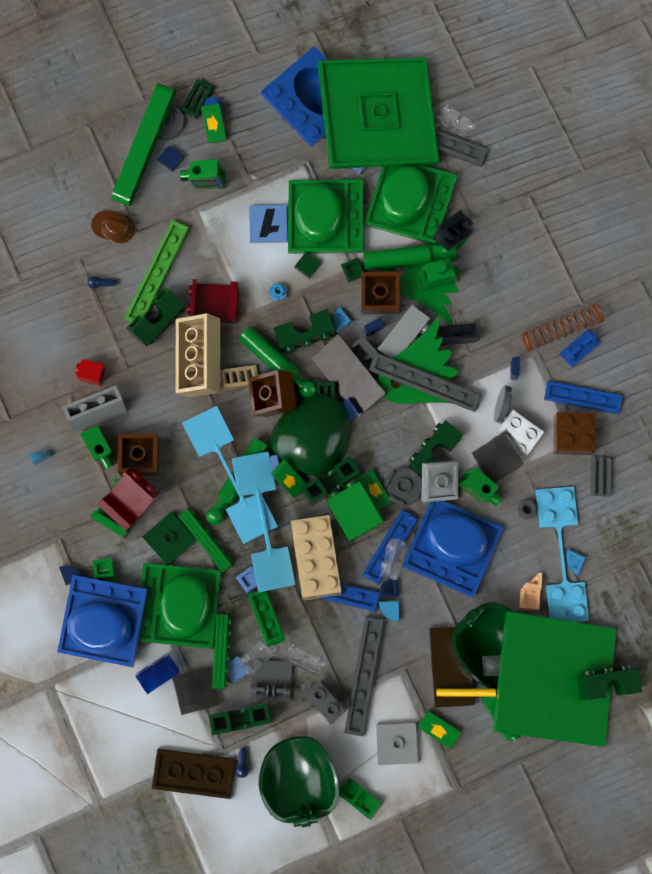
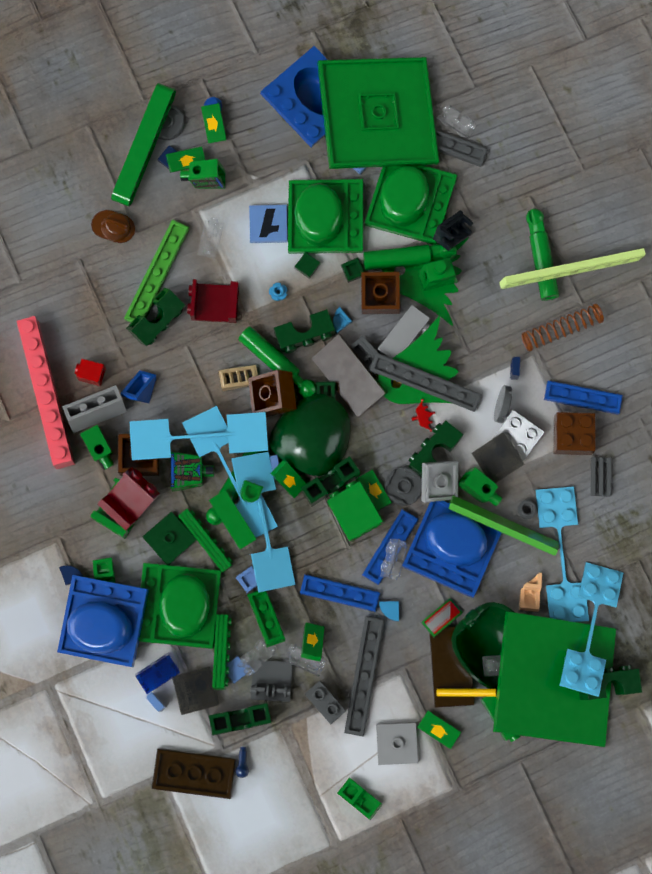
dark azure tile [29,450,52,465] -> none
dark blue piece [87,276,116,289] -> none
tan brick [175,313,220,398] -> none
dark green tile [181,79,214,119] -> none
dark green piece [258,736,339,828] -> none
tan brick [291,515,341,601] -> none
dark blue tile [341,397,362,422] -> none
dark blue tile [364,318,384,336] -> none
dark blue tile [378,577,399,598] -> none
black hinge [437,322,478,346] -> none
blue hinge [559,330,600,367] -> none
dark azure tile [566,549,586,575] -> none
none -> coral brick [17,316,75,469]
none -> blue slope [120,370,157,403]
none -> medium azure hinge [129,412,268,460]
none -> medium blue tile [146,692,166,712]
none -> green tile [166,146,205,173]
none -> torso [170,452,214,492]
none -> green tile [209,490,256,549]
none -> green tile [240,480,263,503]
none -> green tile [301,622,325,662]
none -> red piece [411,399,435,432]
none -> slope [421,598,463,638]
none -> bright green tile [449,495,559,556]
none -> yellowish green tile [499,248,646,289]
none -> green piece [526,208,560,301]
none -> medium azure hinge [559,562,623,697]

